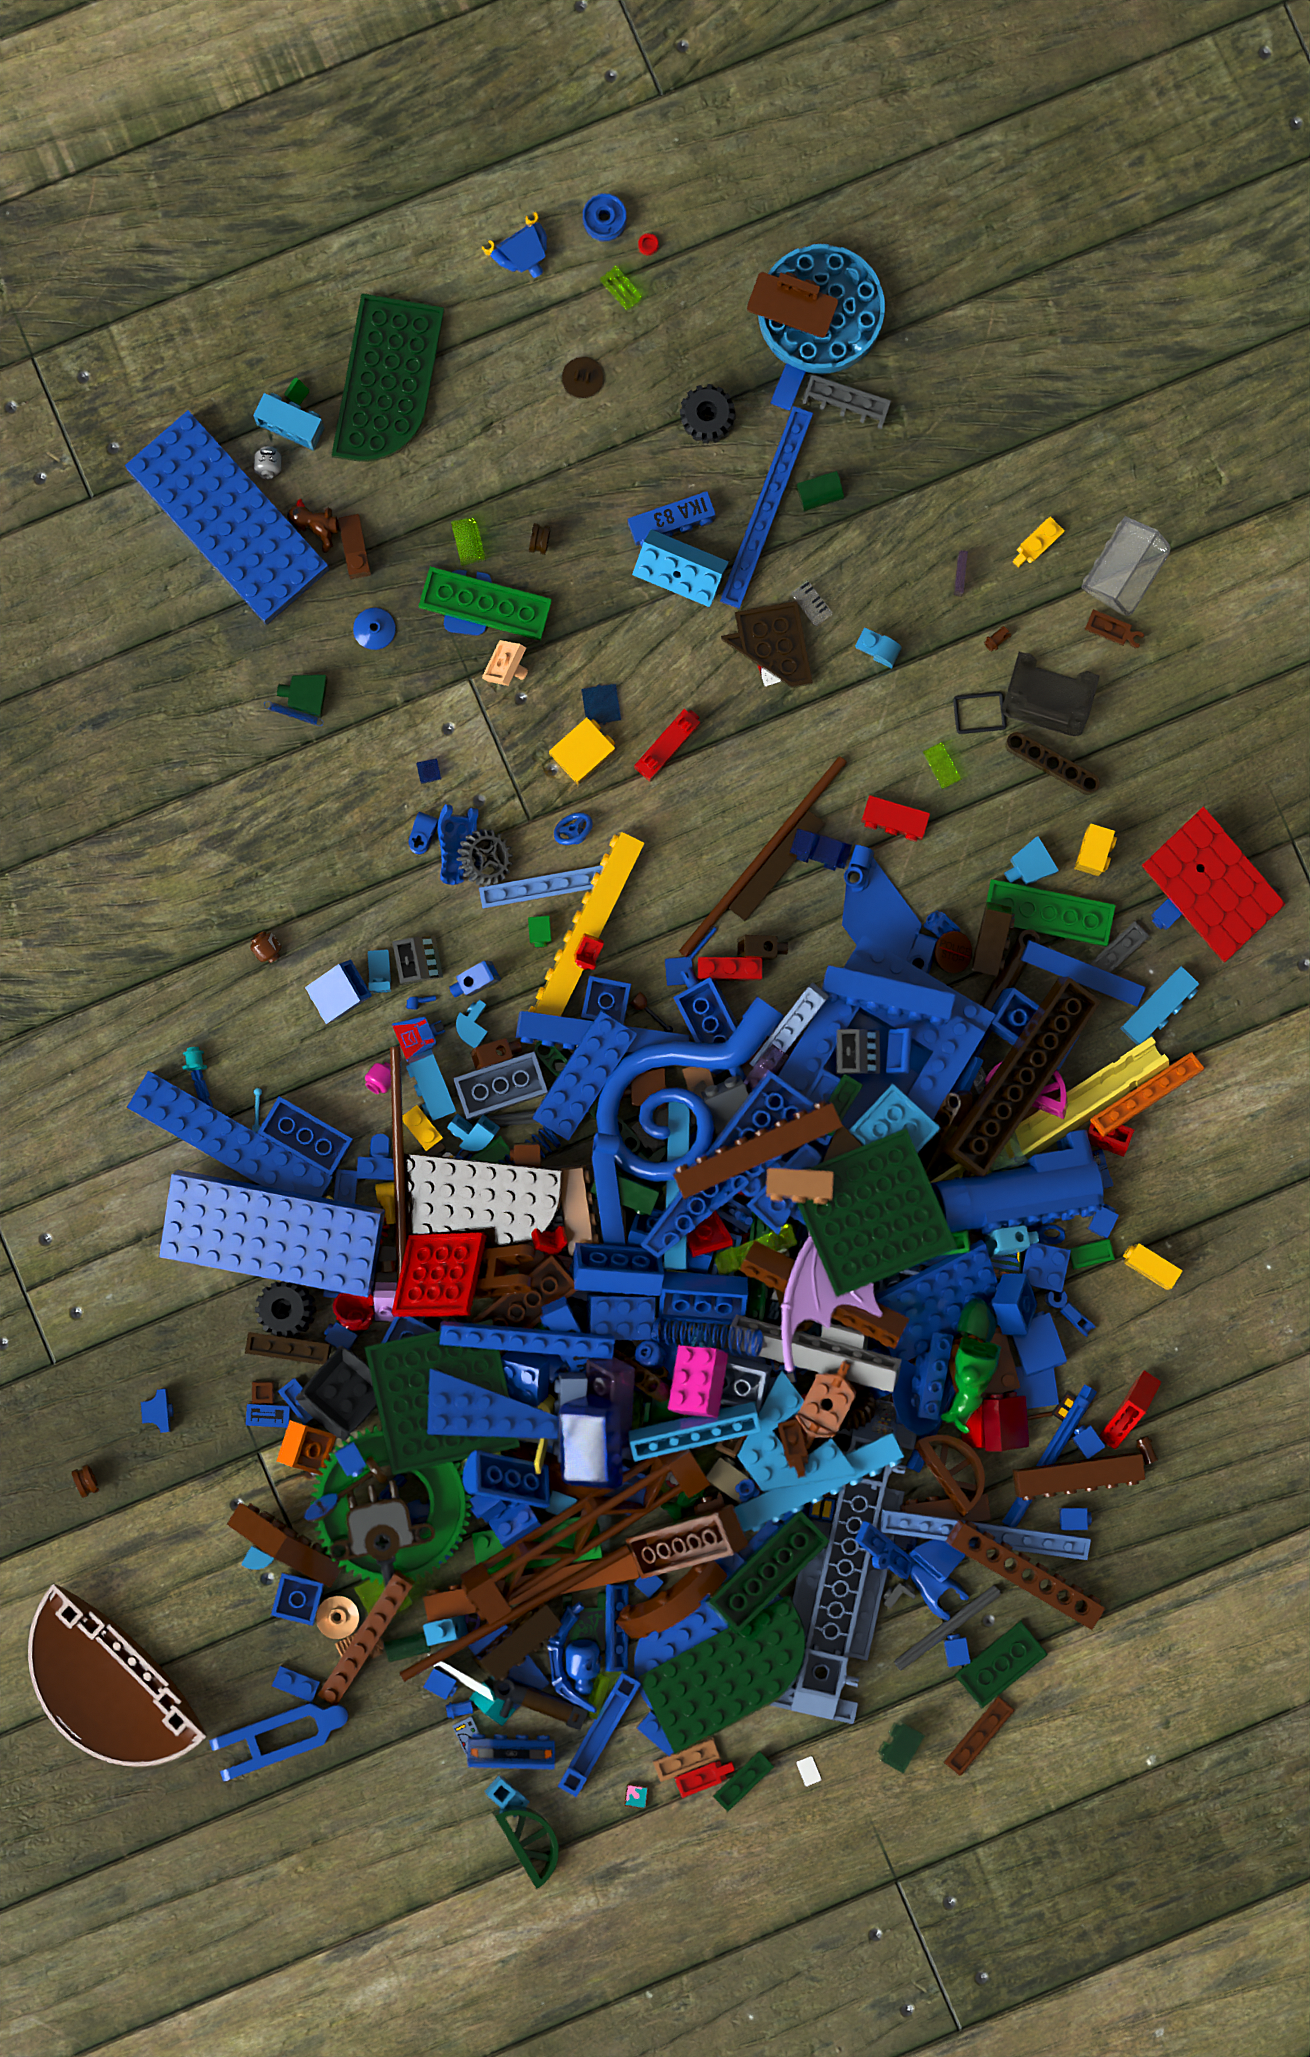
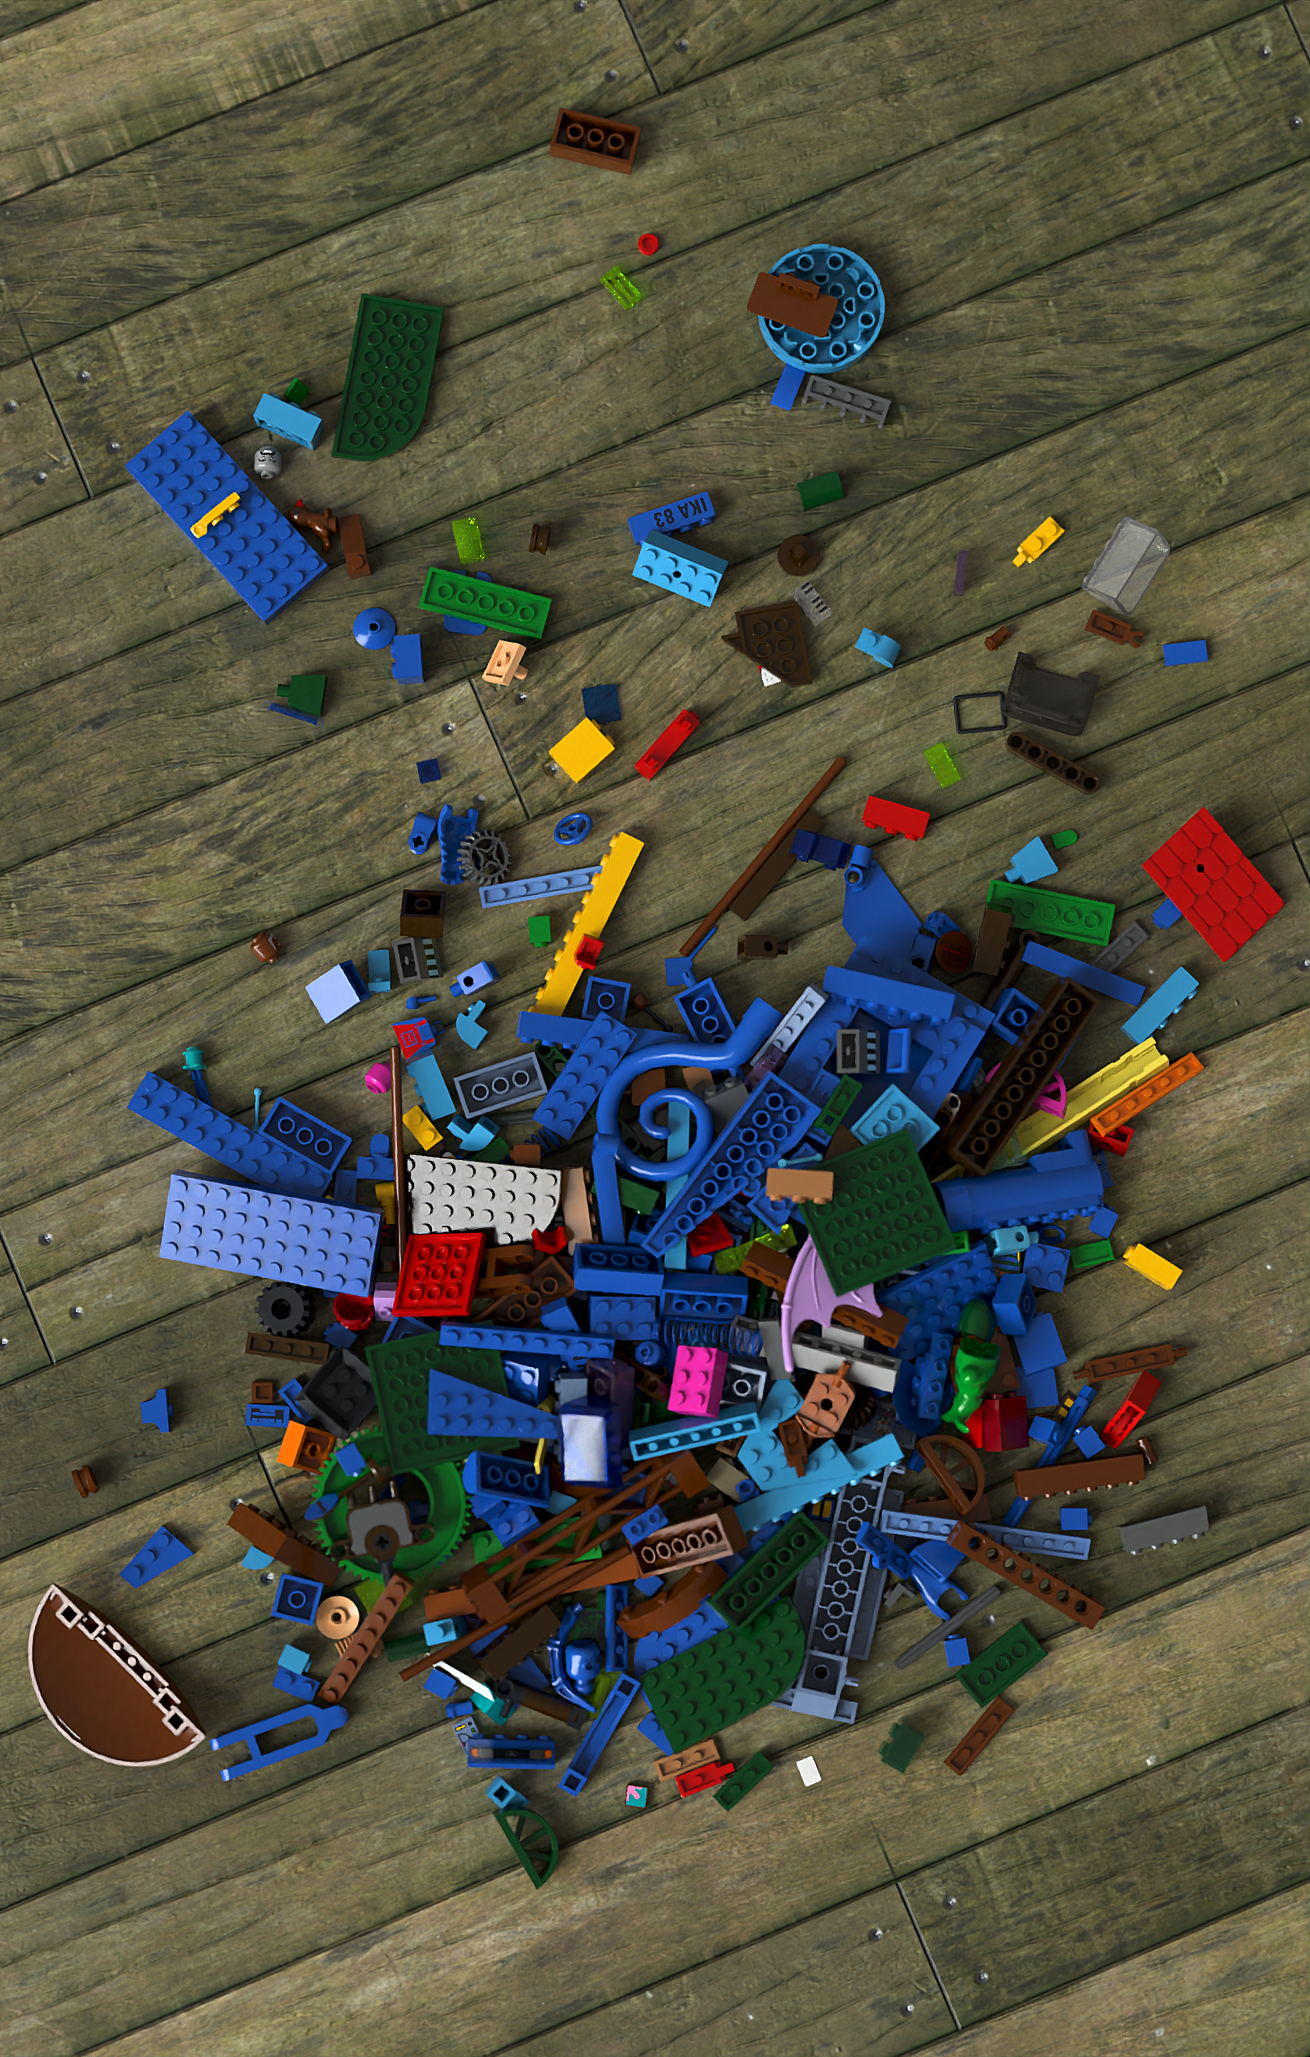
reddish brown torso [470,1038,522,1071] -> none
blue torso [482,212,547,278] -> none
dark brown piece [562,357,603,398] -> none
blue wheel [583,194,627,241] -> none
dark green animal [661,1490,707,1521] -> none
reddish brown brick [672,1100,843,1199] -> none
black wheel [680,384,736,444] -> none
red brick [698,957,762,981] -> none
blue plate [720,406,813,609] -> none
blue piece [1045,1291,1096,1337] -> none
yellow brick [1074,824,1117,876] -> none
none -> blue wing [119,1525,195,1588]
none -> yellow hinge [190,492,241,539]
none -> dark azure brick [277,1643,313,1675]
none -> blue brick [391,634,424,685]
none -> dark brown brick [400,889,446,938]
none -> reddish brown brick [550,108,641,175]
none -> blue bracket [621,1504,668,1545]
none -> dark grey tile [758,1317,794,1380]
none -> dark brown tile [777,535,819,577]
none -> medium azure hinge [778,1153,823,1168]
none -> blue brick [1027,1415,1066,1448]
none -> green piece [1051,830,1077,850]
none -> reddish brown plate [1072,1344,1187,1383]
none -> dark grey slope [1117,1505,1209,1555]
none -> blue tile [1163,640,1208,667]

